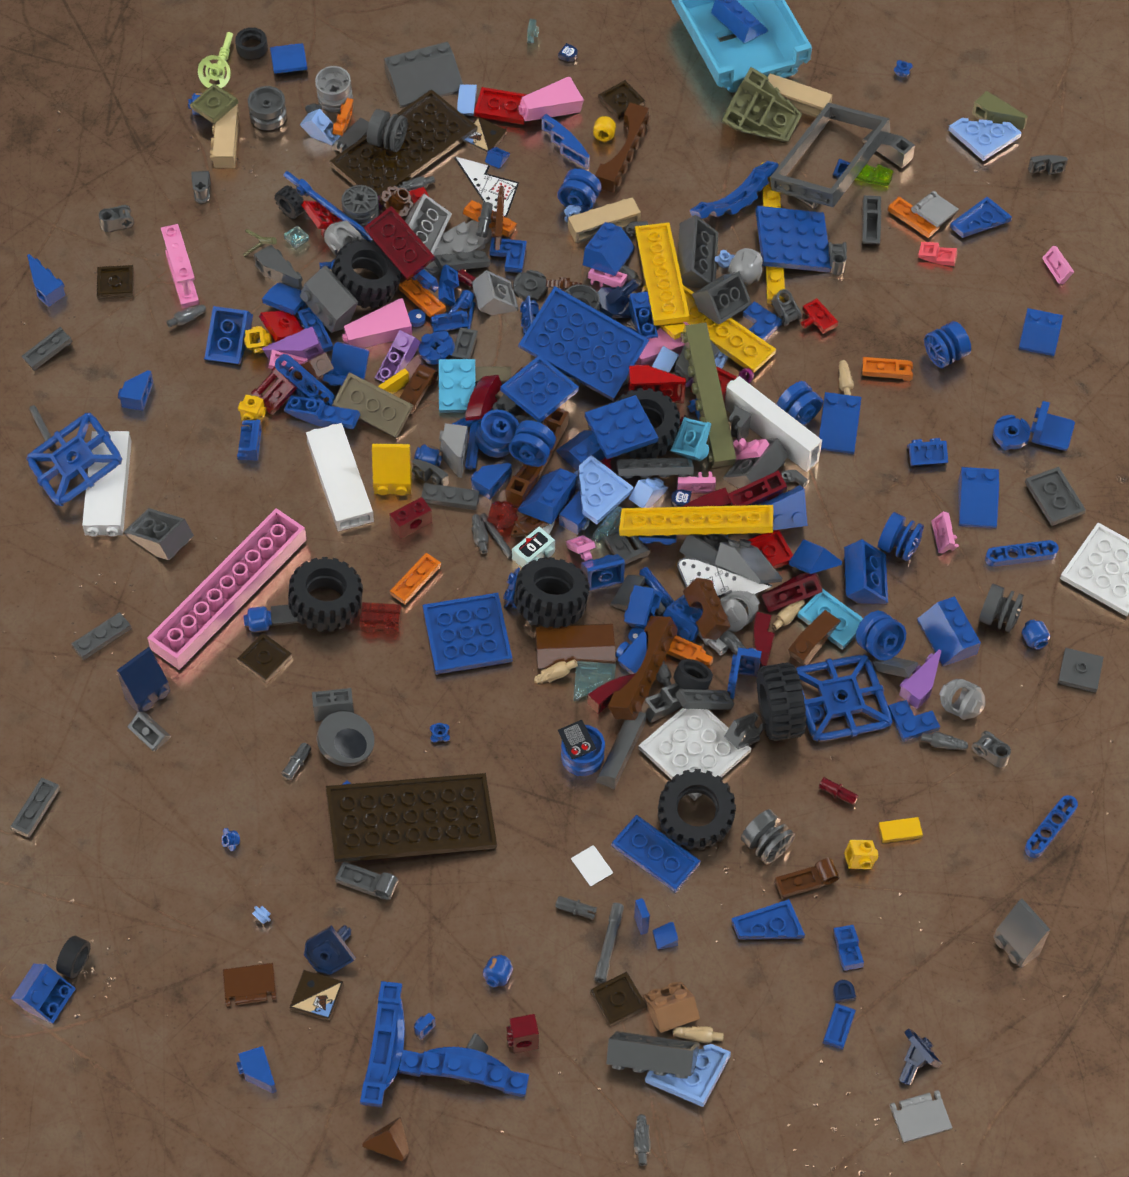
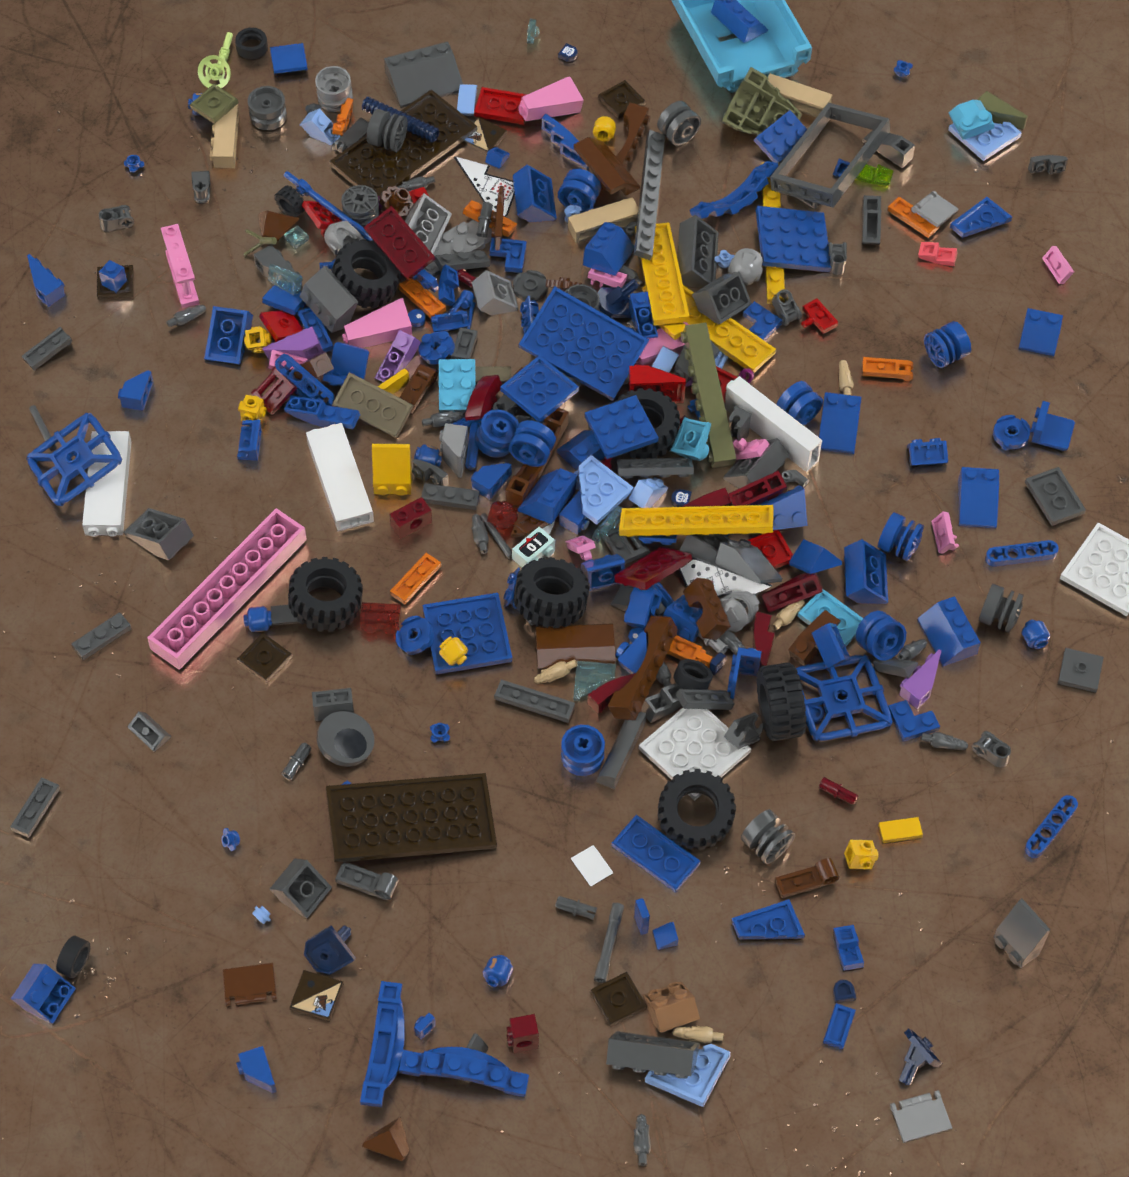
dark blue slope [117,647,170,712] -> none
black sticker [558,720,596,759] -> none
bright pink plate [677,472,716,493] -> none
light grey helmet [939,679,986,720] -> none
none -> blue brick [99,260,127,292]
none -> blue plate [124,155,145,172]
none -> reddish brown slope [258,211,300,241]
none -> clear light blue slope [268,264,302,296]
none -> dark grey slope [270,858,332,918]
none -> dark blue piece [362,96,439,142]
none -> blue plate [396,616,434,655]
none -> dark grey piece [422,410,465,428]
none -> yellow head [439,636,468,666]
none -> dark grey plate [494,680,575,723]
none -> blue slope [513,164,557,222]
none -> reddish brown slope [574,137,640,196]
none -> dark red plate [614,547,692,590]
none -> dark grey plate [633,129,665,260]
none -> dark grey wheel [657,101,701,146]
none -> dark blue tile [709,653,727,676]
none -> blue plate [753,110,807,163]
none -> blue slope [812,623,851,668]
none -> dark grey piece [897,639,927,661]
none -> medium azure slope [949,100,995,140]

